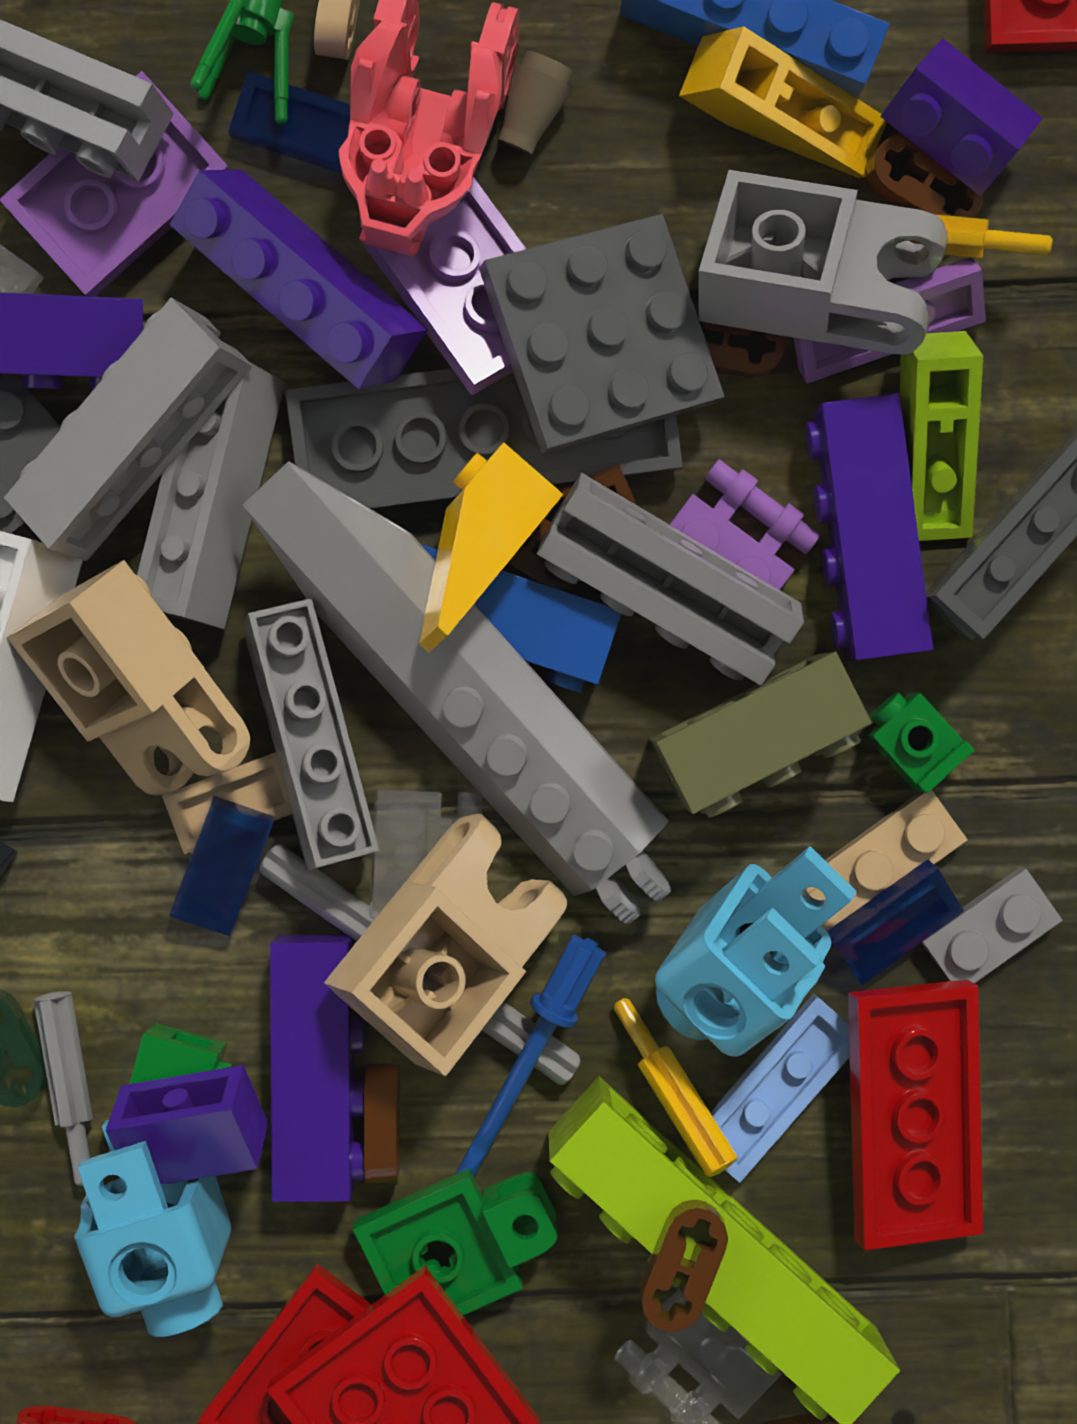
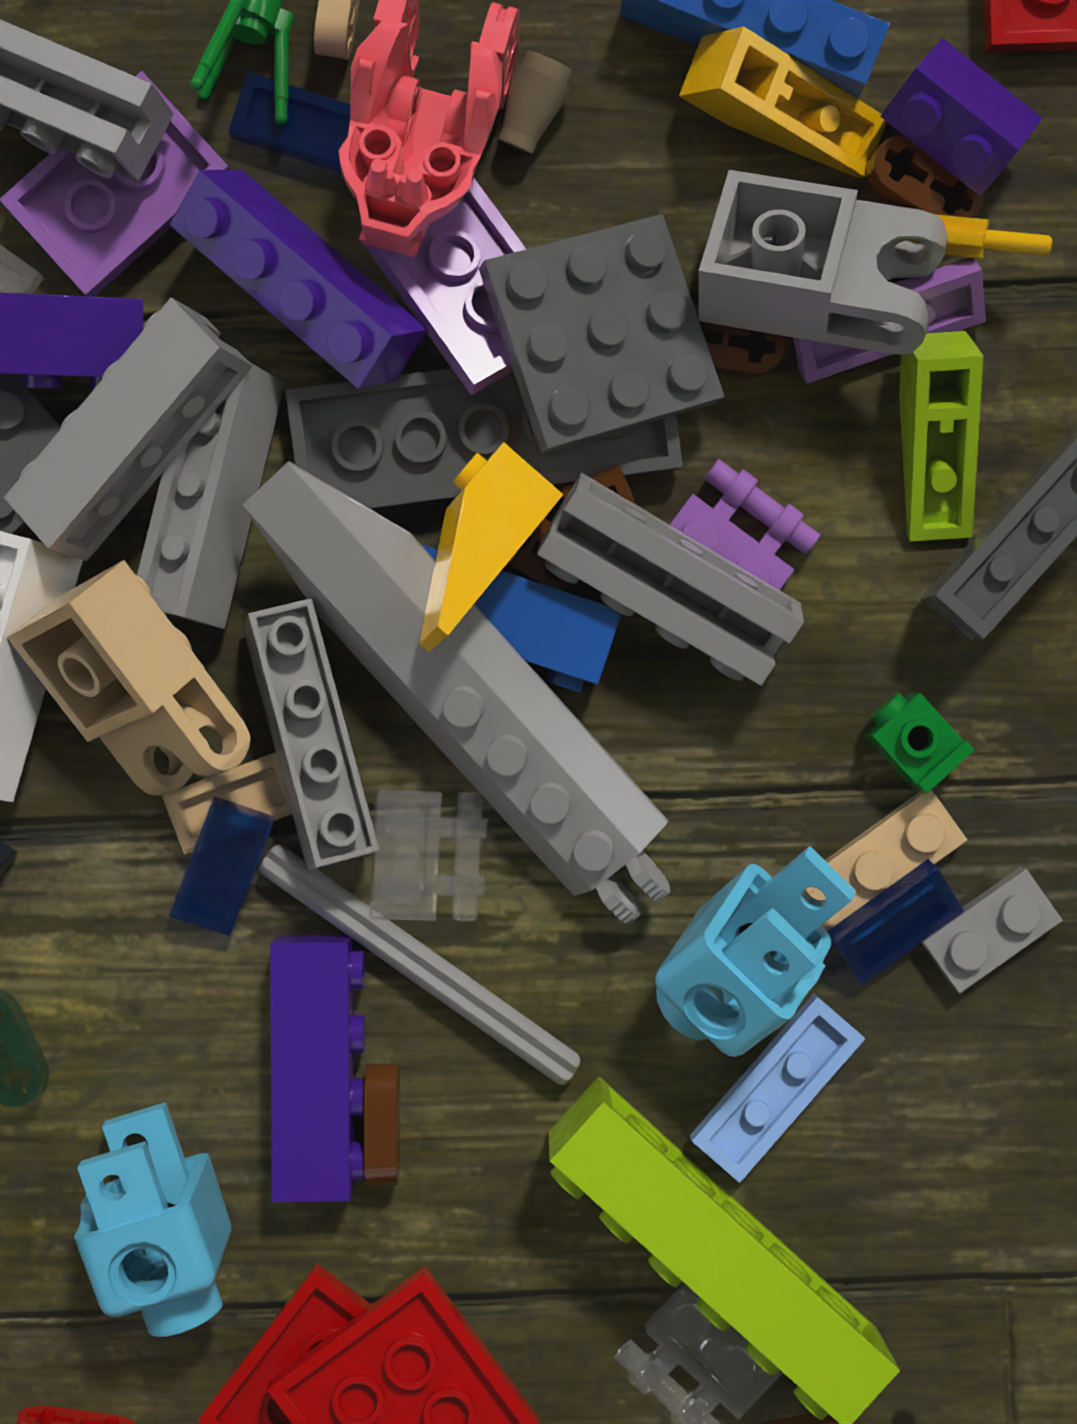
light grey axle [33,991,93,1186] -> none
dark purple brick [105,1065,268,1184] -> none
green brick [129,1023,233,1084] -> none
tan brick [324,814,567,1077] -> none
green plate [353,1168,557,1315] -> none
blue piece [455,935,606,1178] -> none
yellow axle [613,998,739,1178] -> none
reddish brown beam [640,1199,728,1333] -> none
olive brick [648,652,872,818] -> none
dark purple brick [805,393,933,661] -> none
red plate [848,980,983,1250] -> none

